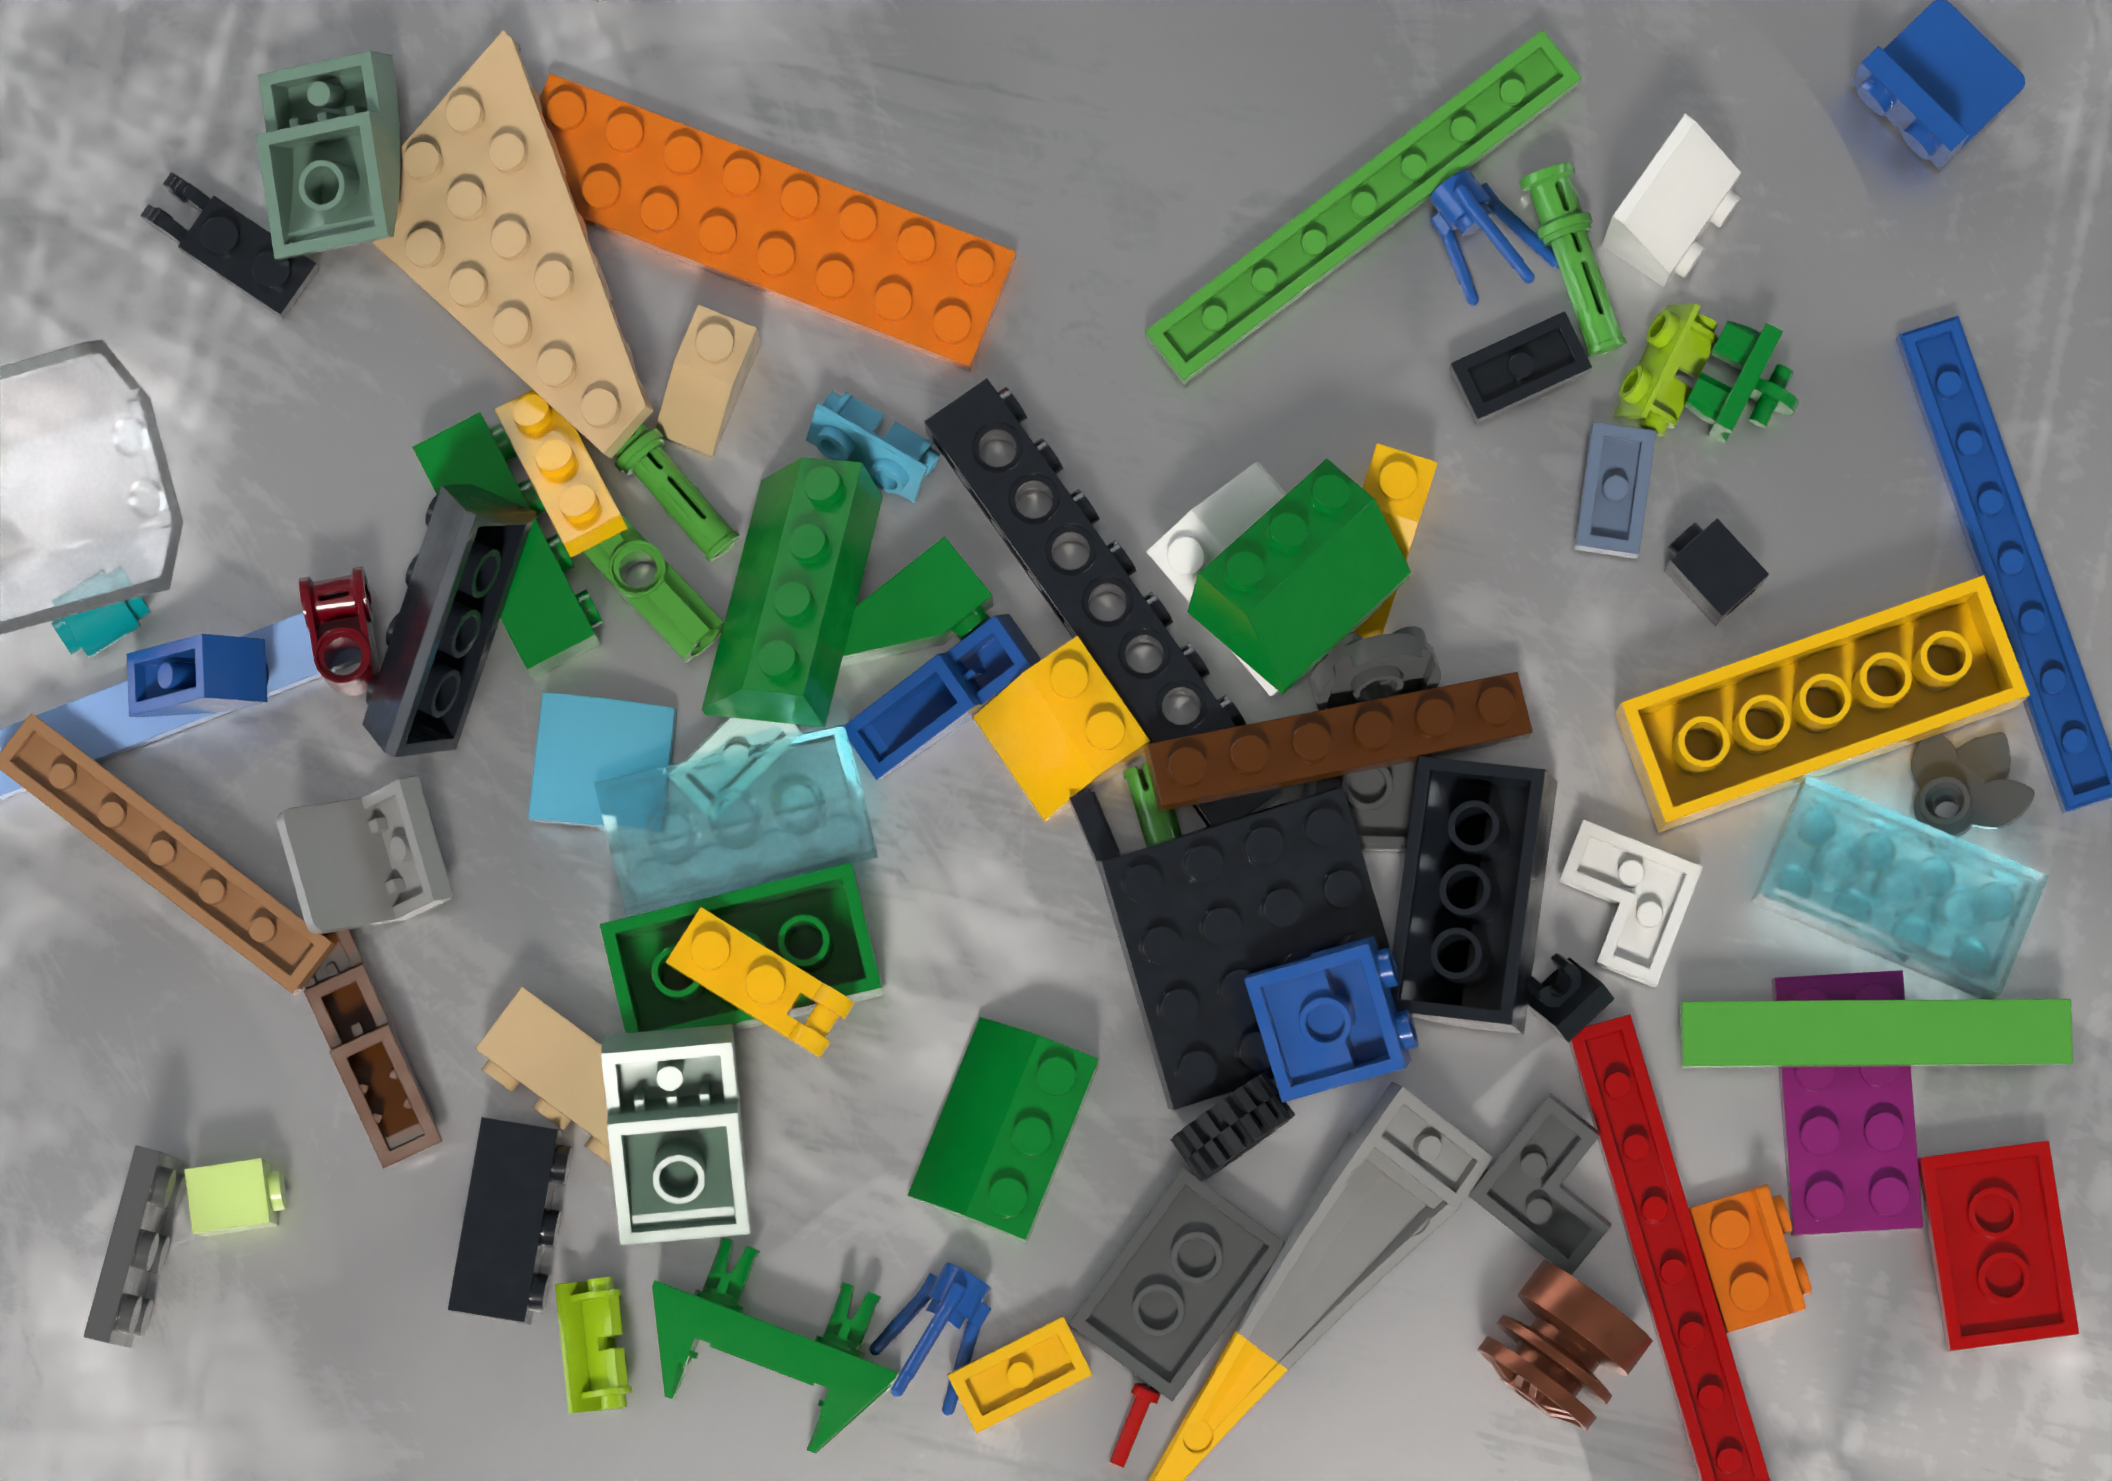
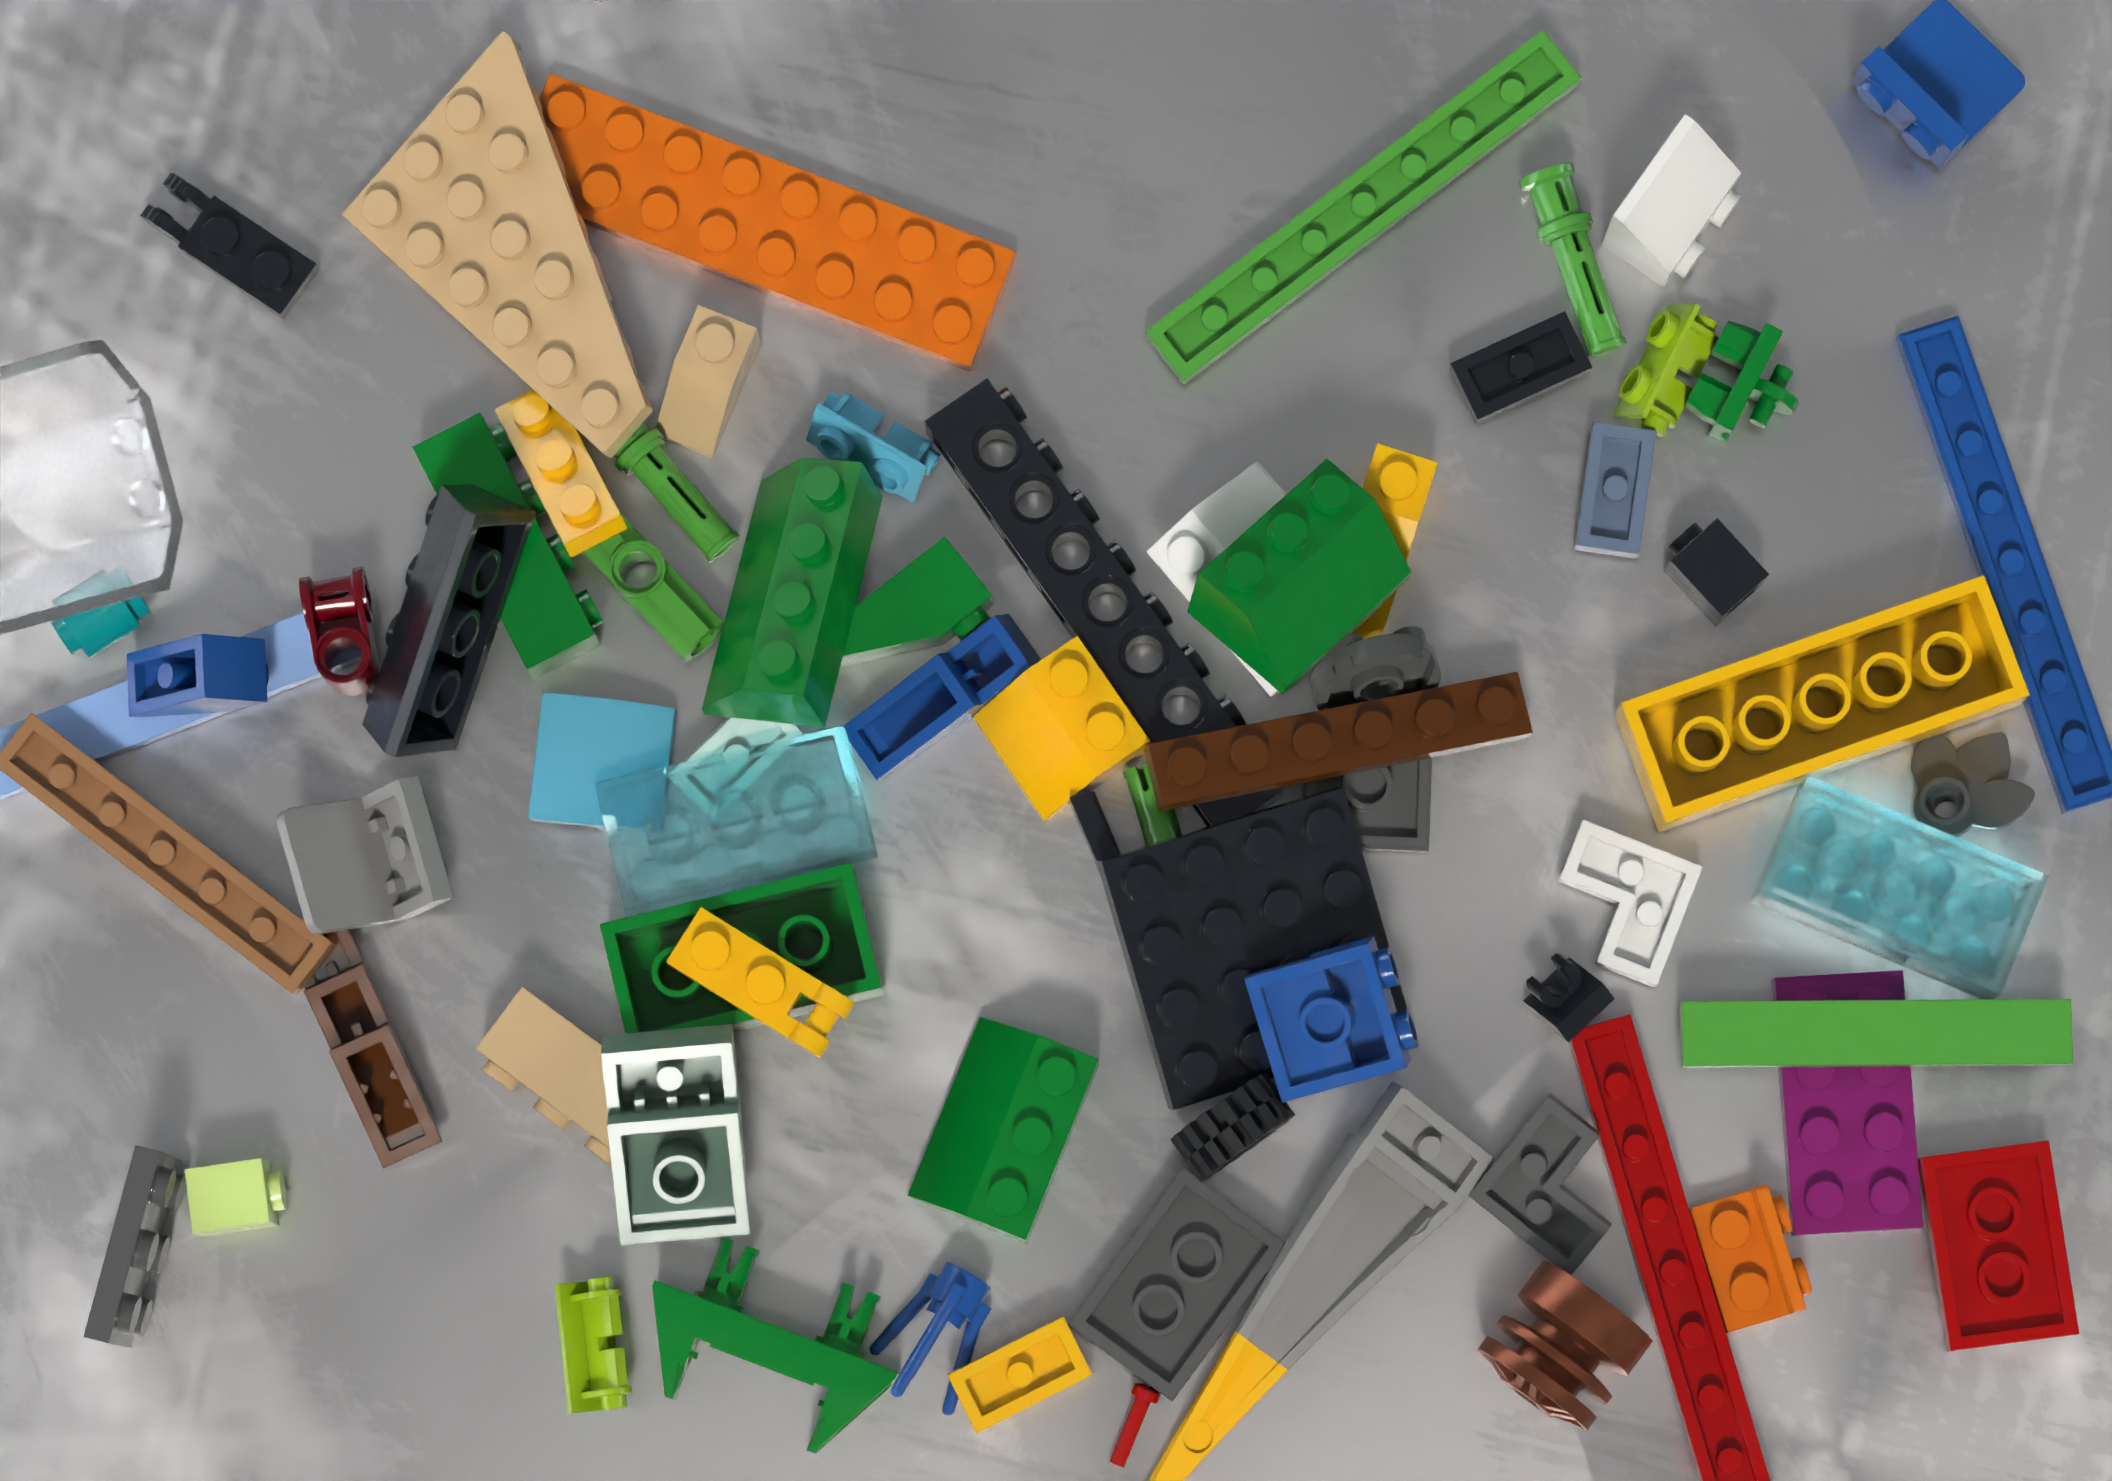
sand green slope [256,50,401,260] -> none
black brick [448,1117,572,1325] -> none
black slope [1390,756,1558,1035] -> none
blue plant [1429,169,1559,306] -> none

